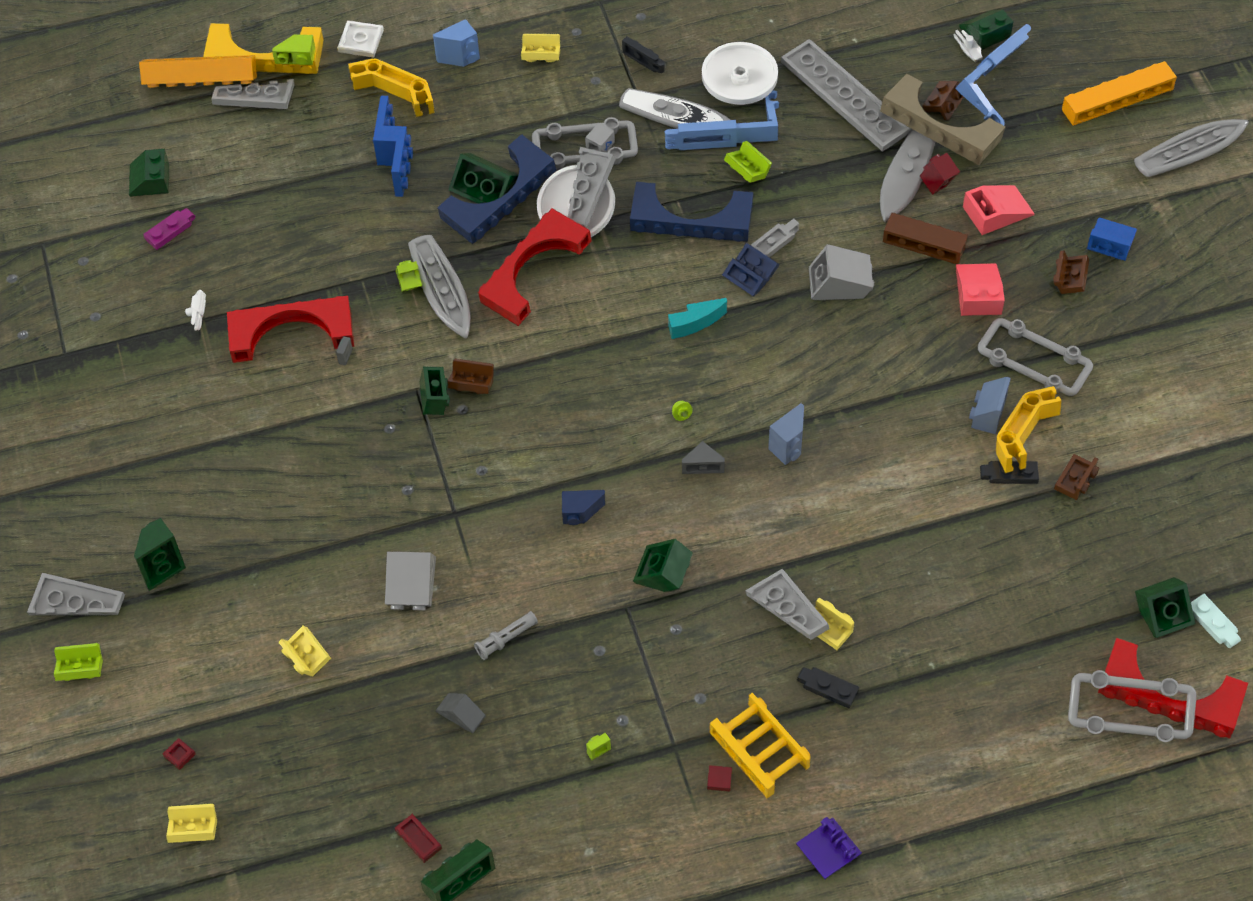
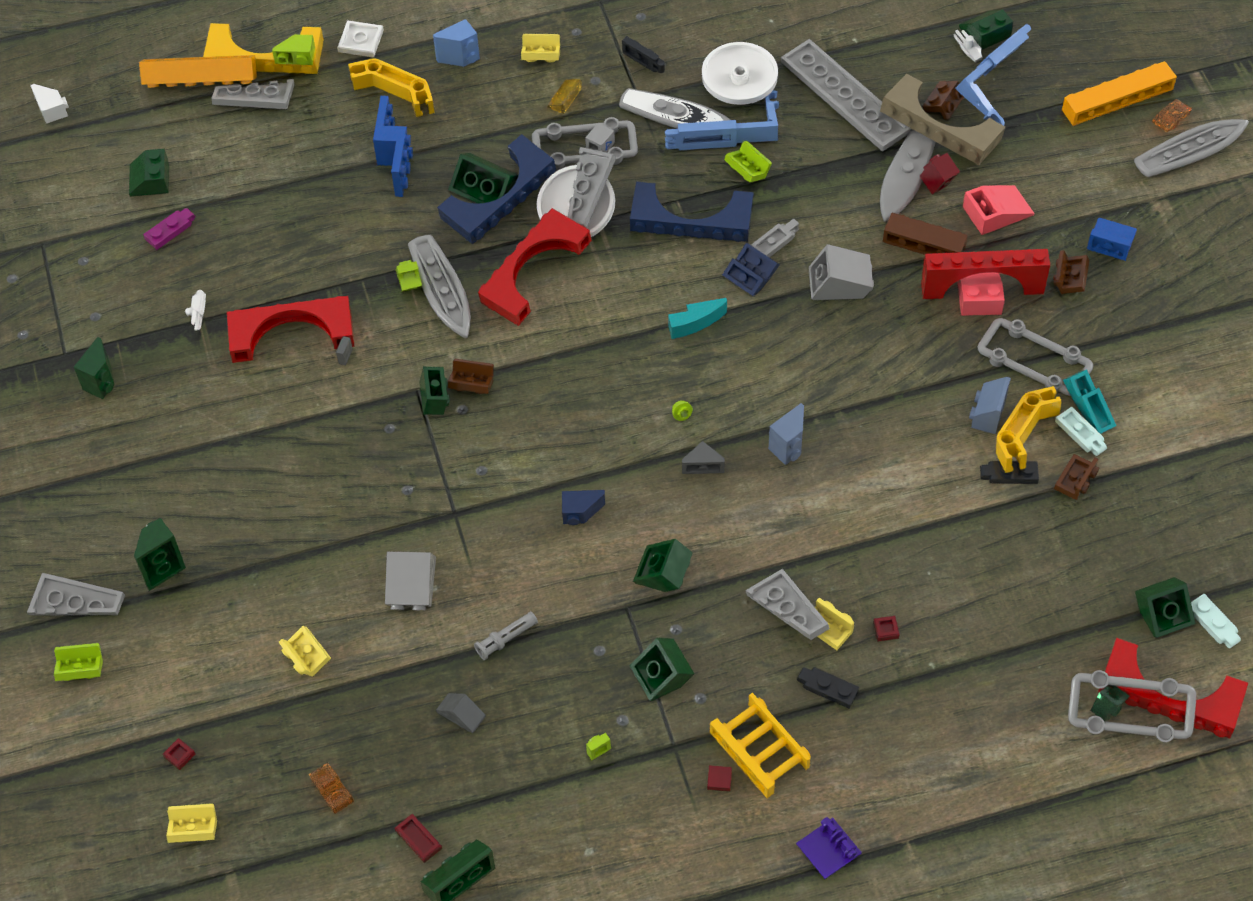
none -> white slope [31,84,69,124]
none -> dark green slope [74,337,115,399]
none -> clear orange slope [309,763,354,814]
none -> clear yellow slope [547,79,582,114]
none -> dark green slope [629,638,694,701]
none -> dark red tile [873,616,900,642]
none -> red arch [921,249,1050,299]
none -> light aqua hinge [1055,407,1107,456]
none -> teal slope [1063,370,1117,434]
none -> clear green brick [1090,685,1129,721]
none -> clear orange slope [1152,99,1192,132]

